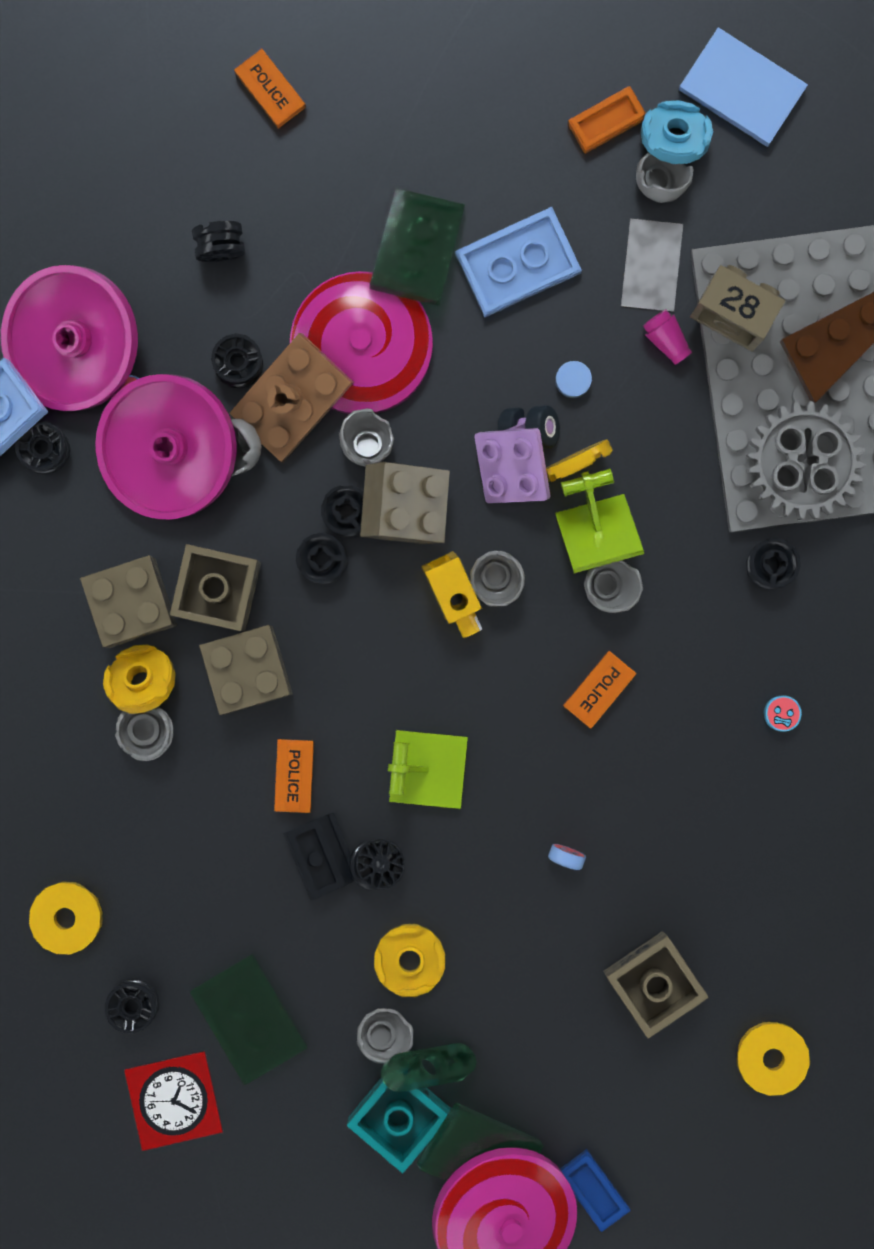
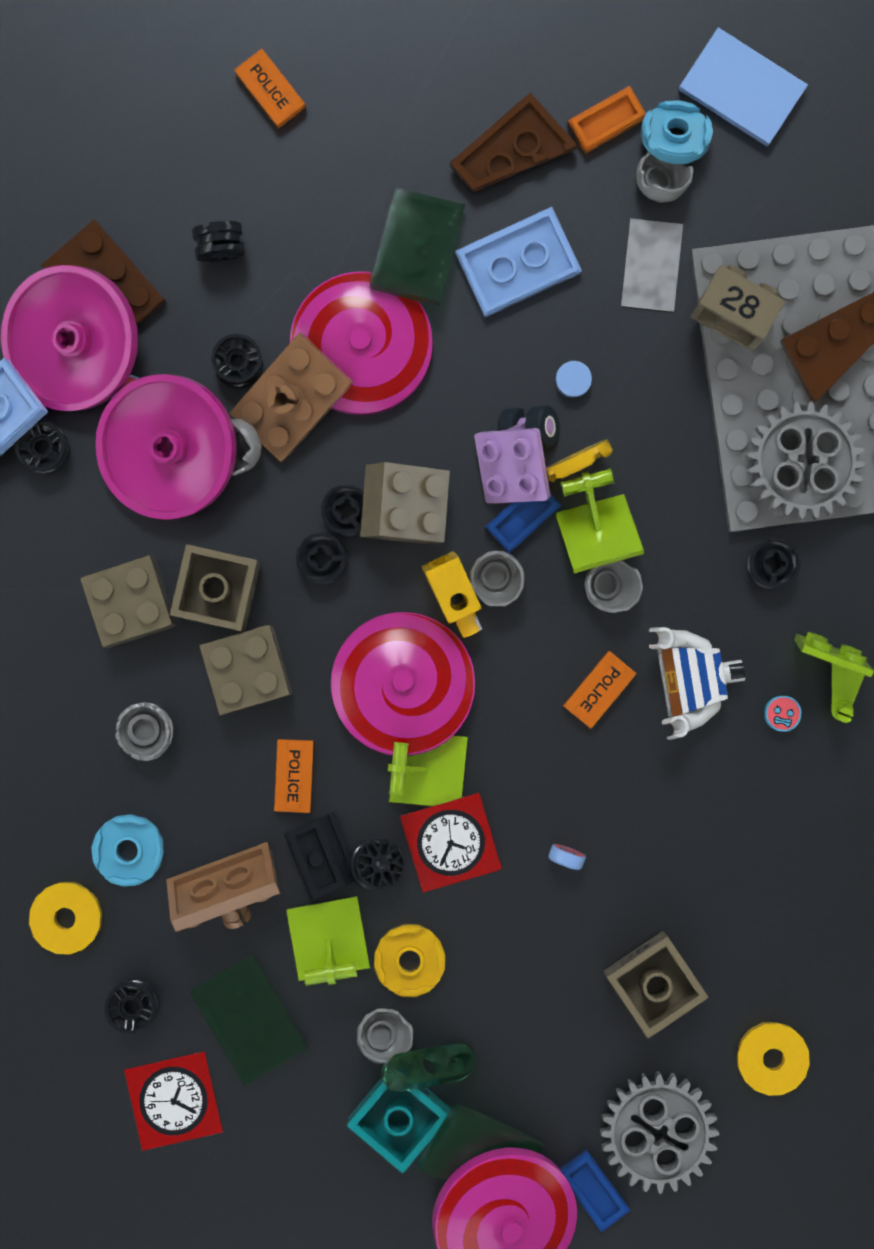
yellow tile [103,644,176,714] -> none
light grey hair [339,408,394,467] -> none
dark pink cone [643,309,692,365] -> none
none -> reddish brown wing [40,219,166,325]
none -> medium azure tile [91,814,165,887]
none -> medium nougat plate [166,842,280,932]
none -> lime plate [286,896,370,986]
none -> dark pink dish [331,612,475,756]
none -> sticker [400,793,502,893]
none -> reddish brown wing [450,92,578,193]
none -> blue tile [485,493,562,553]
none -> light grey gear [600,1071,719,1194]
none -> torso [649,627,745,740]
none -> lime plate [794,632,874,723]

